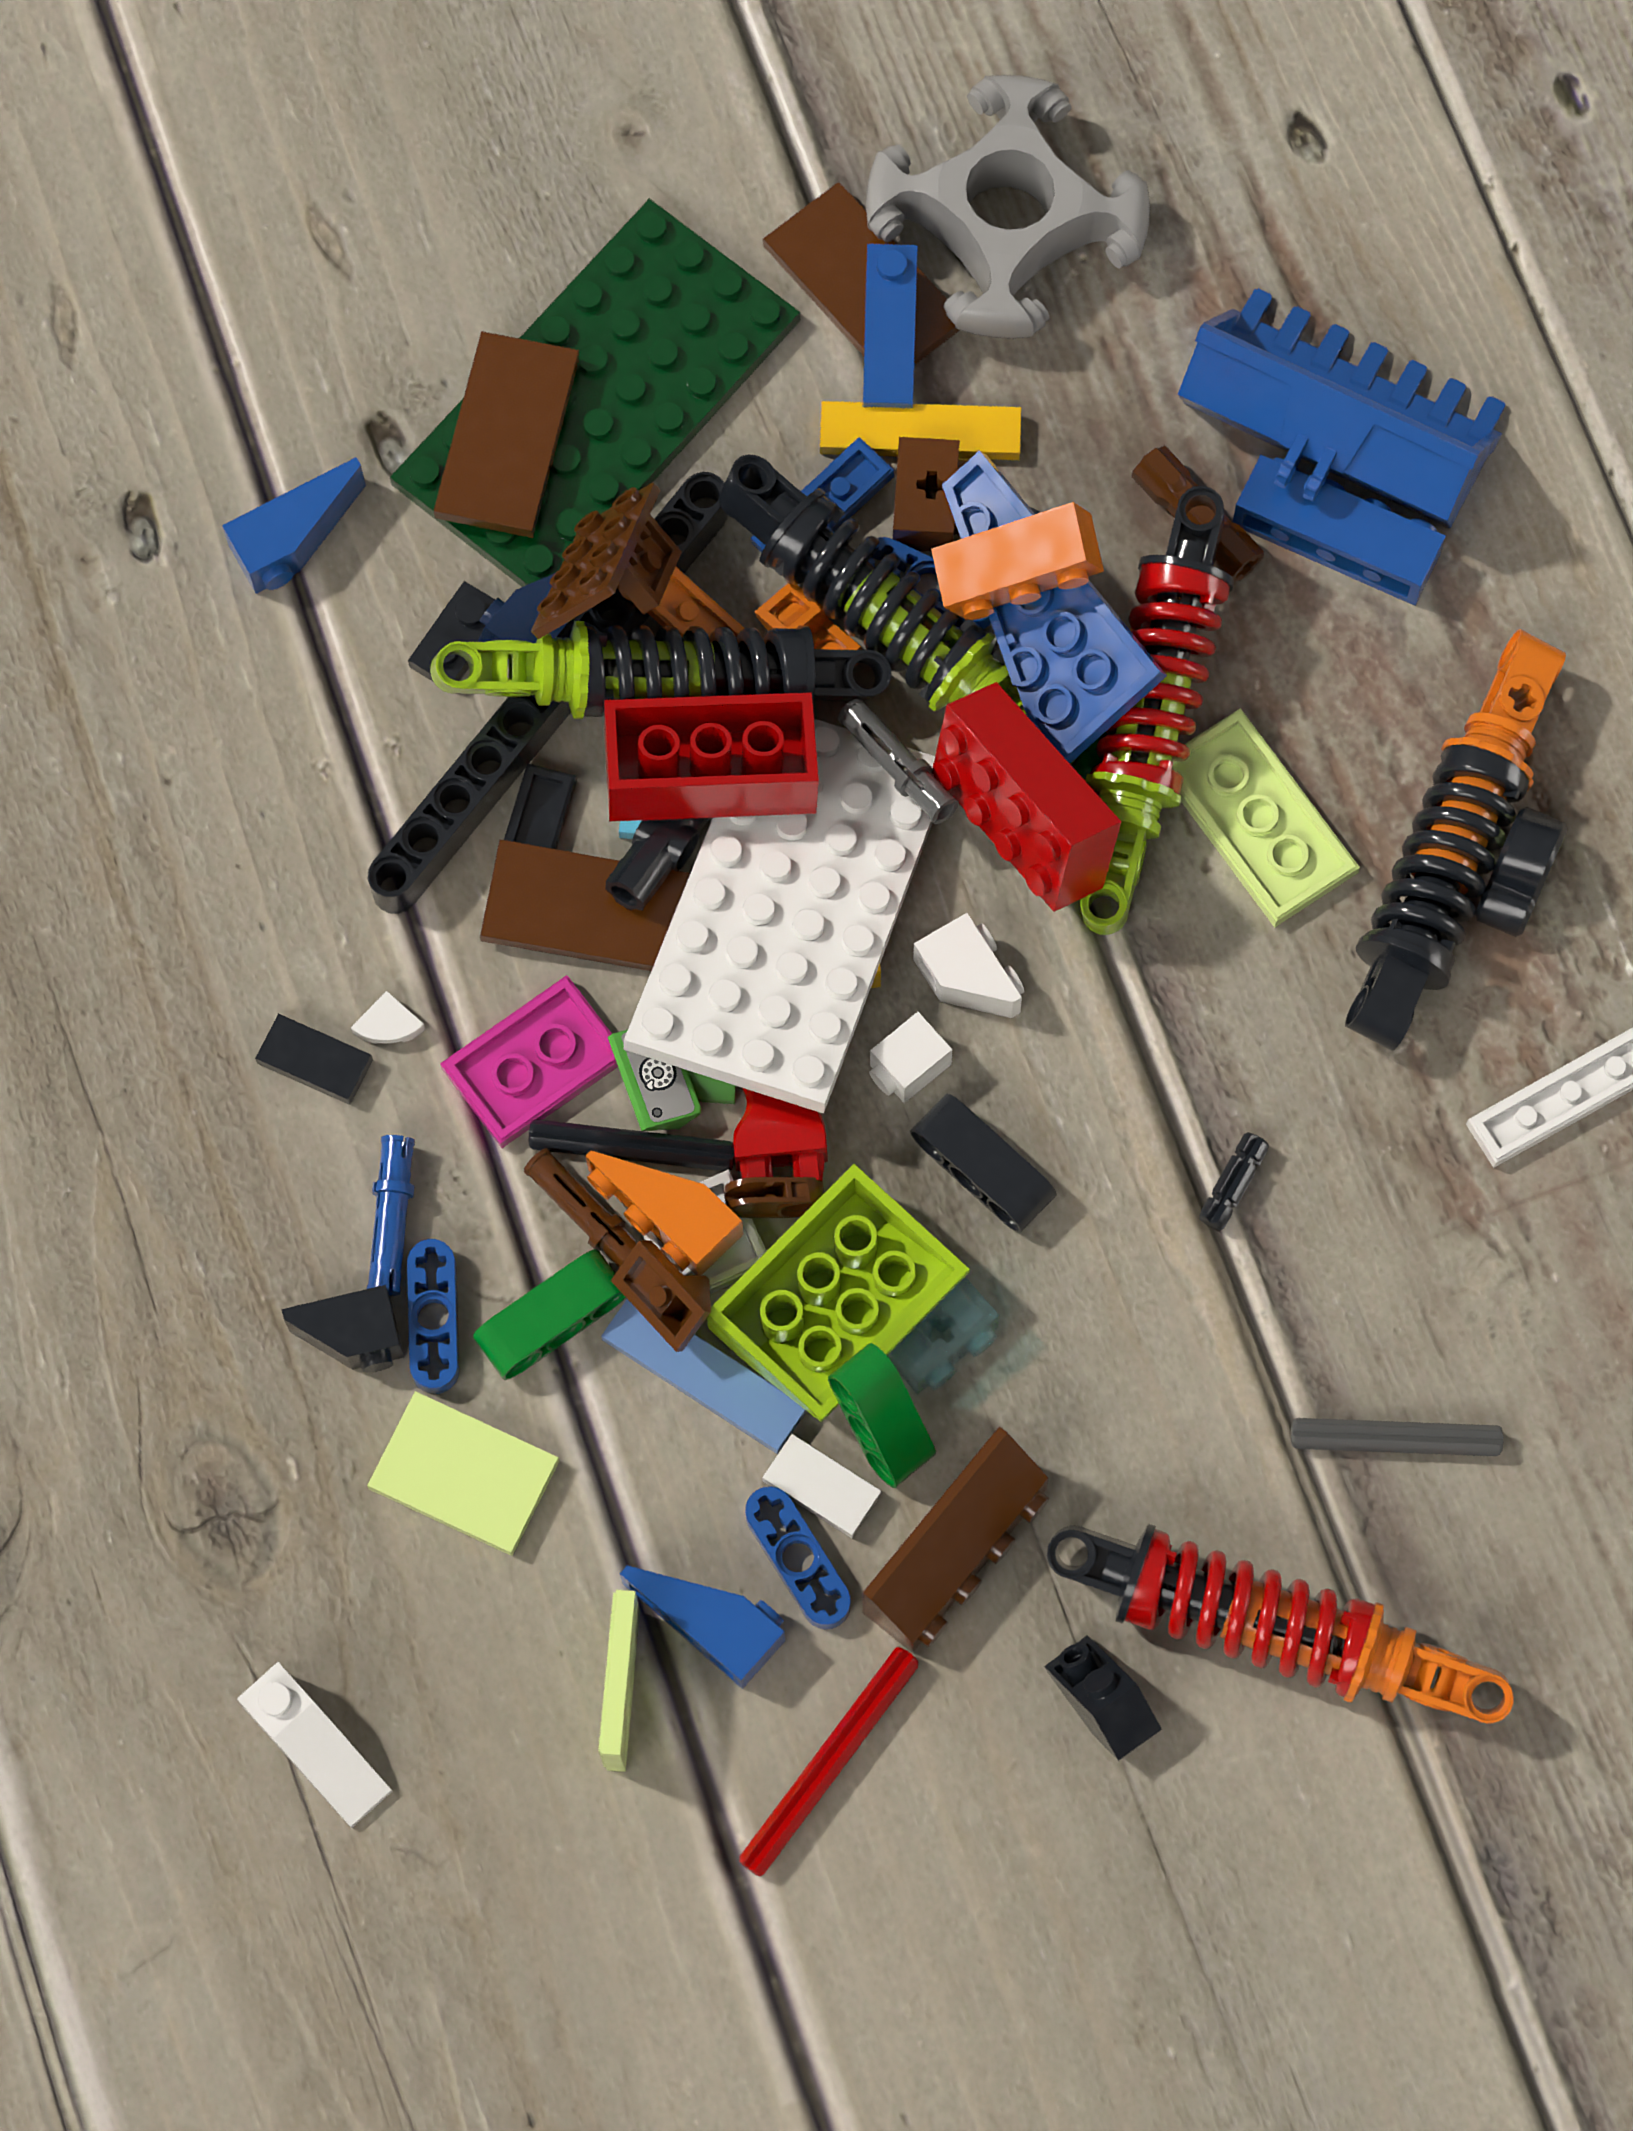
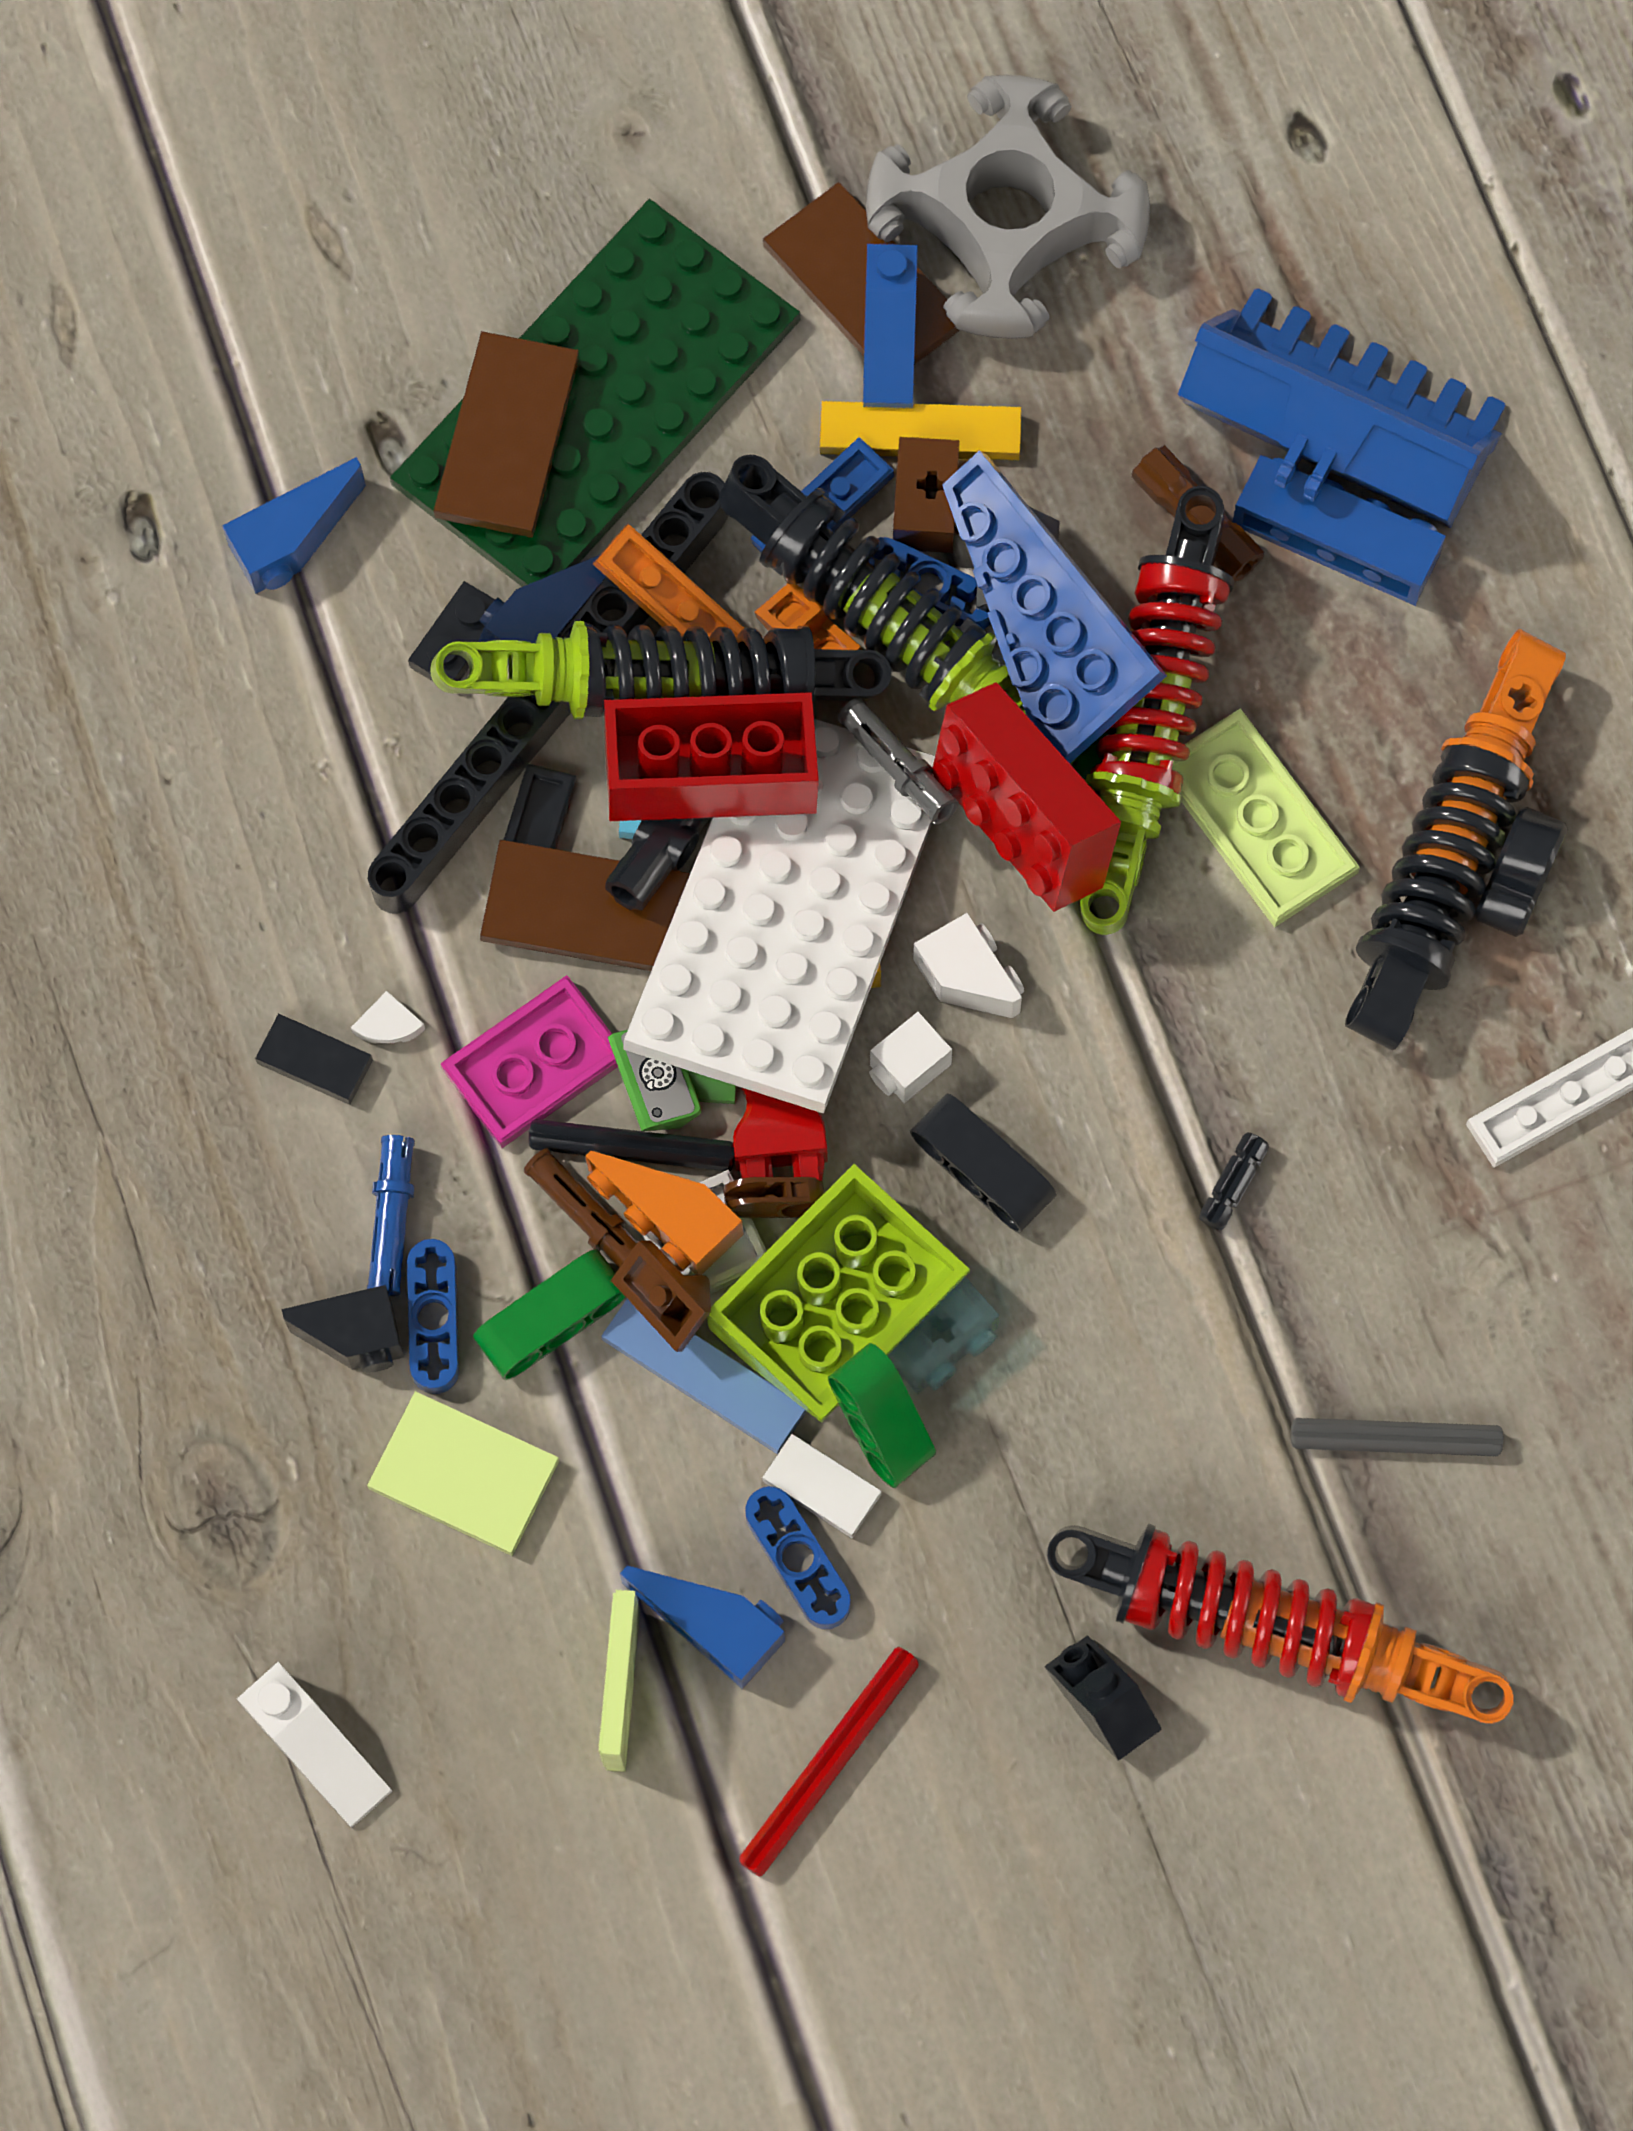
reddish brown bracket [531,482,682,639] -> none
reddish brown slope [862,1426,1049,1653] -> none
orange brick [931,502,1104,620] -> none

